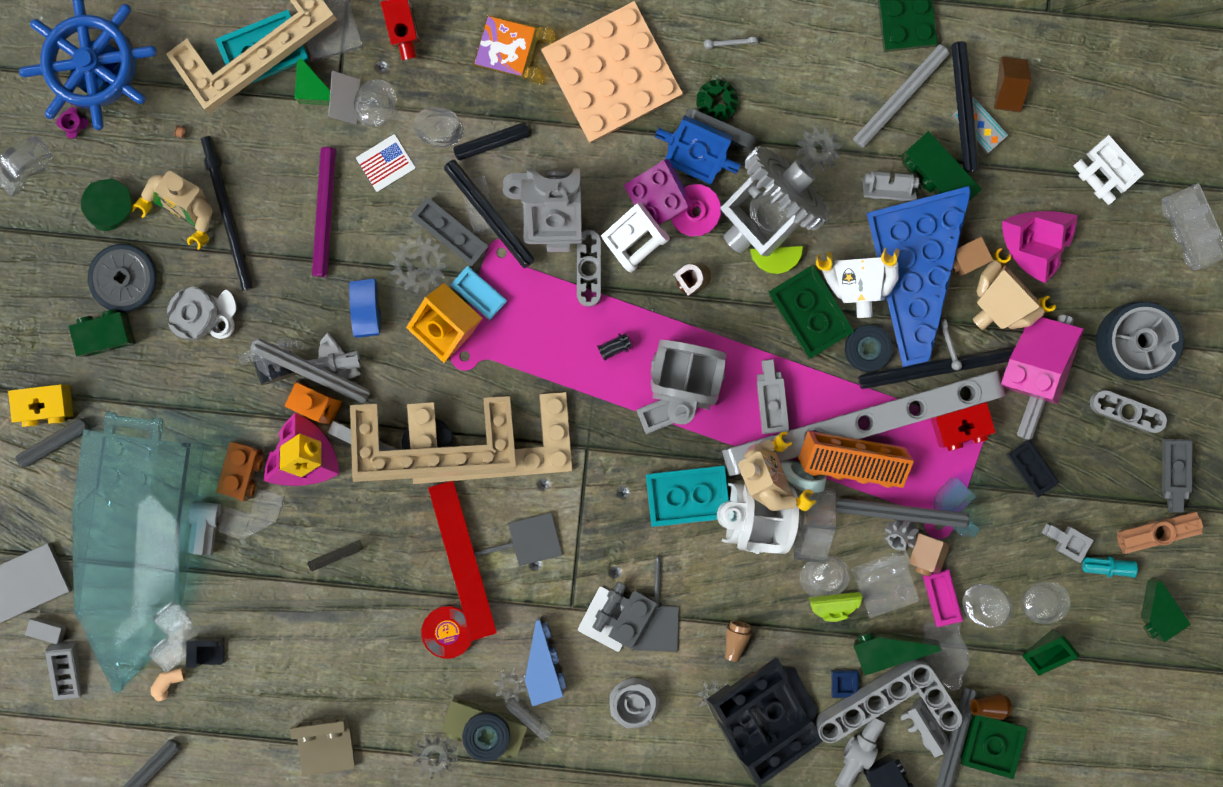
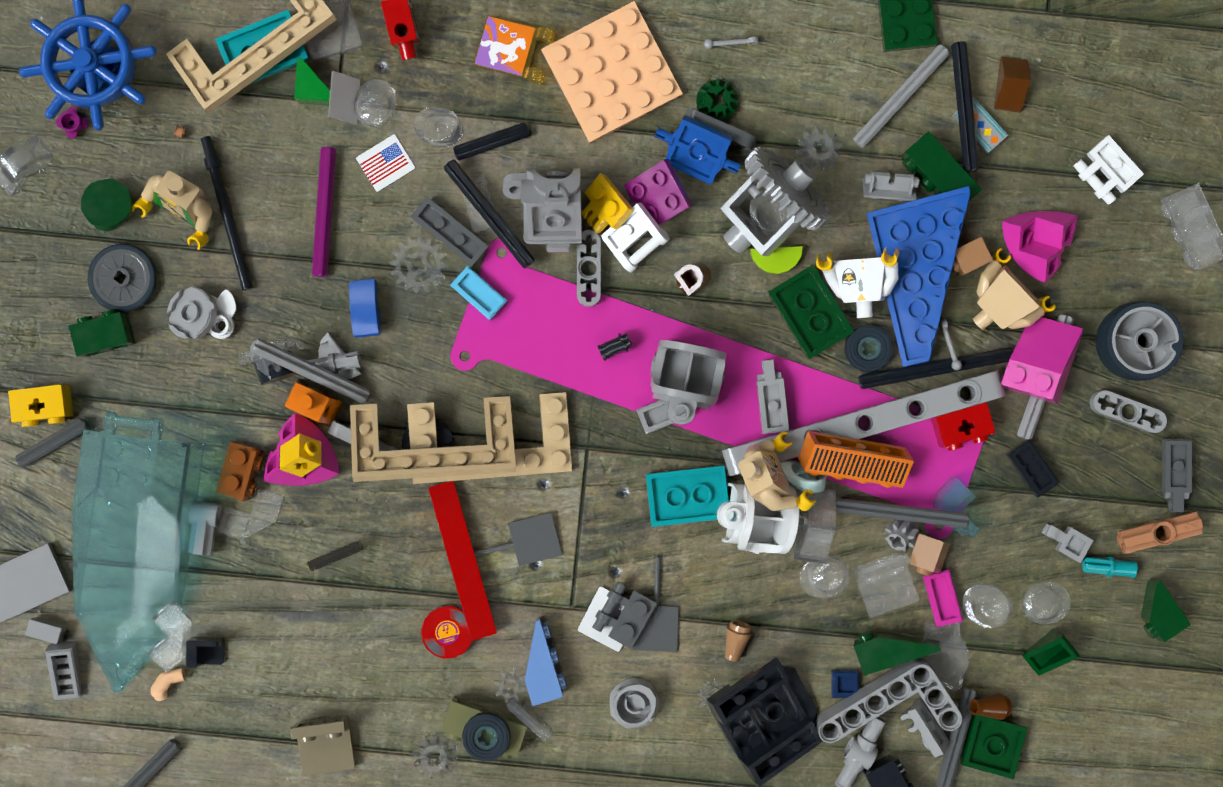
light orange slope [406,283,483,363] -> none
dark pink dish [671,184,721,237] -> none
lime tile [809,592,863,622] -> none
none -> yellow hinge [582,173,634,233]

